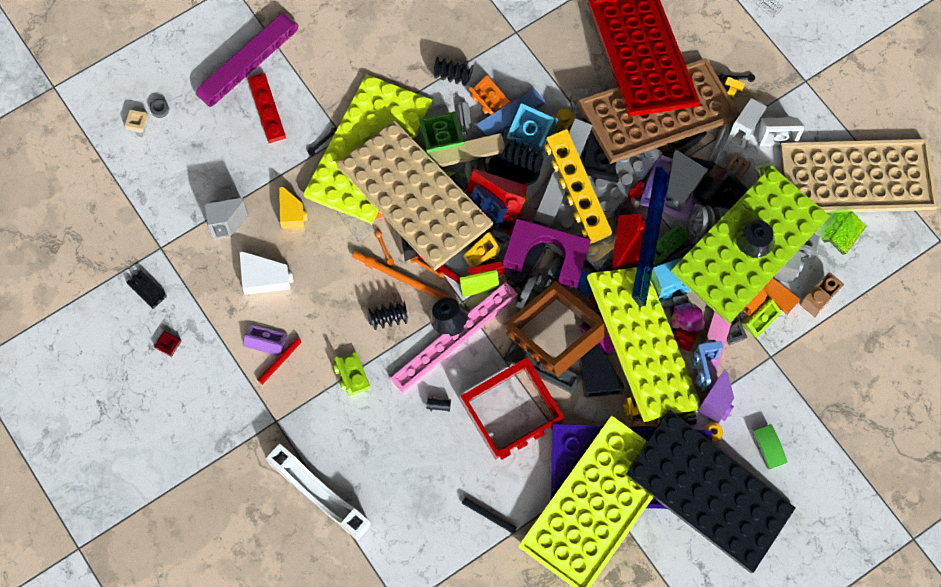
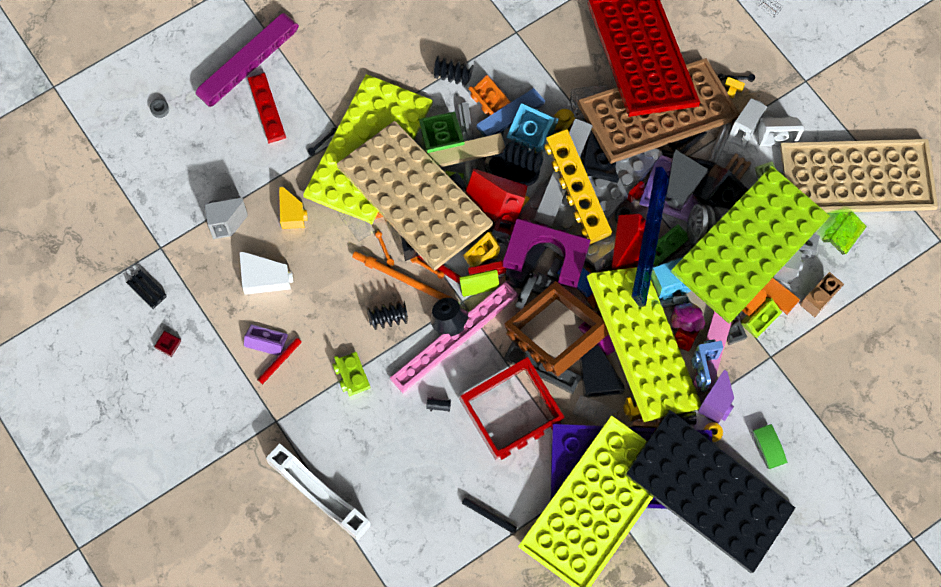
tan plate [124,109,149,133] -> none
dark blue slope [470,185,508,223] -> none
black cone [736,220,775,258] -> none

